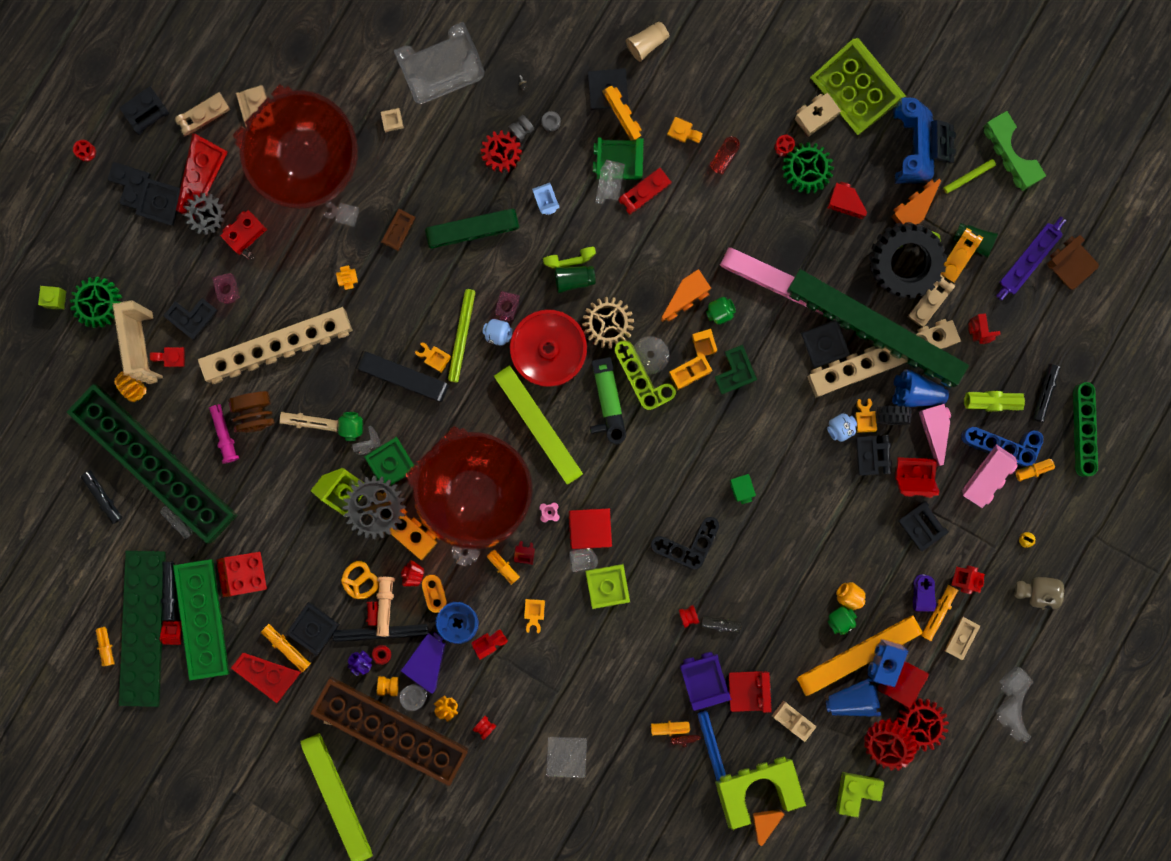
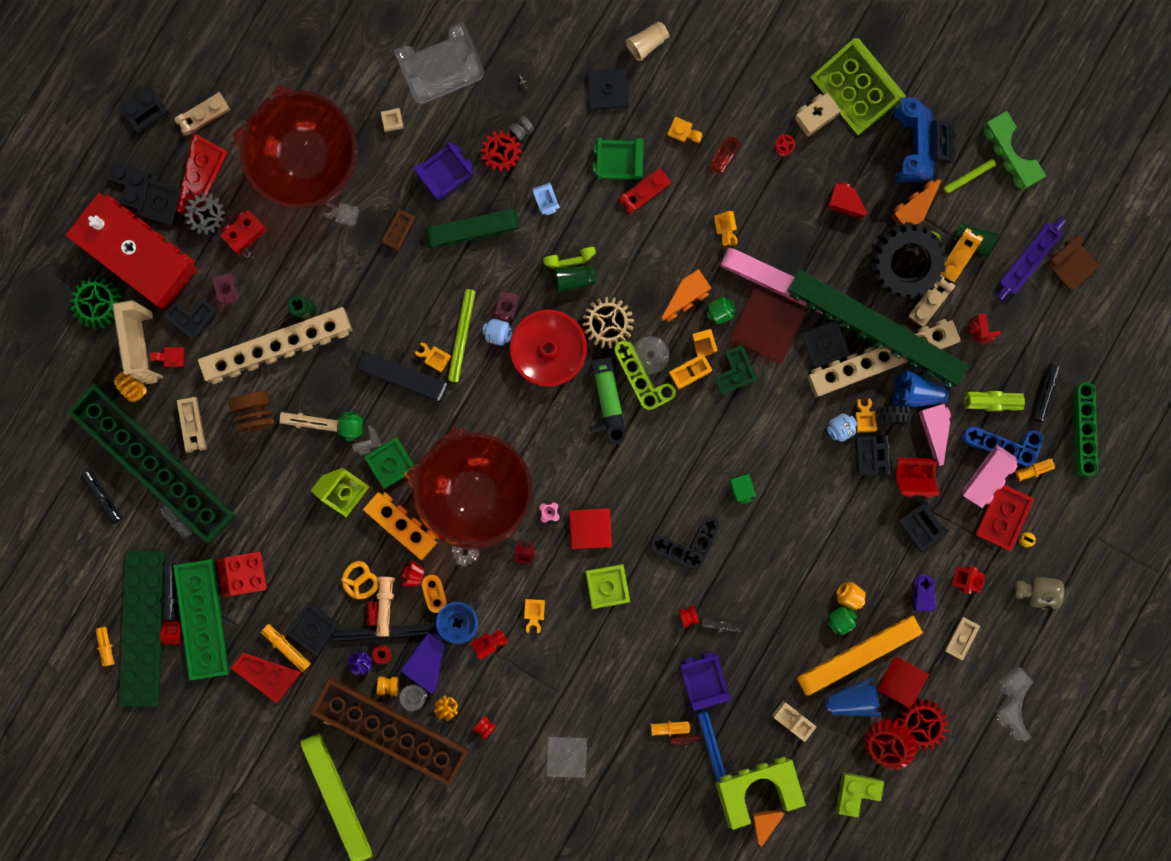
lime brick [38,286,66,310] -> none
red wheel [73,140,96,161] -> none
dark pink pin [209,404,239,464] -> none
tan plate [236,85,274,130] -> none
light orange gear [336,265,358,290] -> none
dark grey gear [342,476,407,539] -> none
light orange axle [487,550,520,585] -> none
lime beam [494,365,583,485] -> none
flat silver tile [542,111,561,132] -> none
clear plate [569,548,598,572] -> none
clear bracket [595,160,625,204] -> none
light orange plate [602,85,642,140] -> none
red bracket [729,671,771,712] -> none
green gear [782,142,834,194] -> none
blue brick [868,639,908,687] -> none
light orange pin [921,585,959,641] -> none
none -> red piece [66,193,198,310]
none -> tan plate [177,397,207,453]
none -> dark green plant [288,295,317,323]
none -> dark purple panel [413,141,474,201]
none -> light orange plate [714,211,737,246]
none -> clear red plate [730,288,806,364]
none -> red plate [974,485,1034,551]

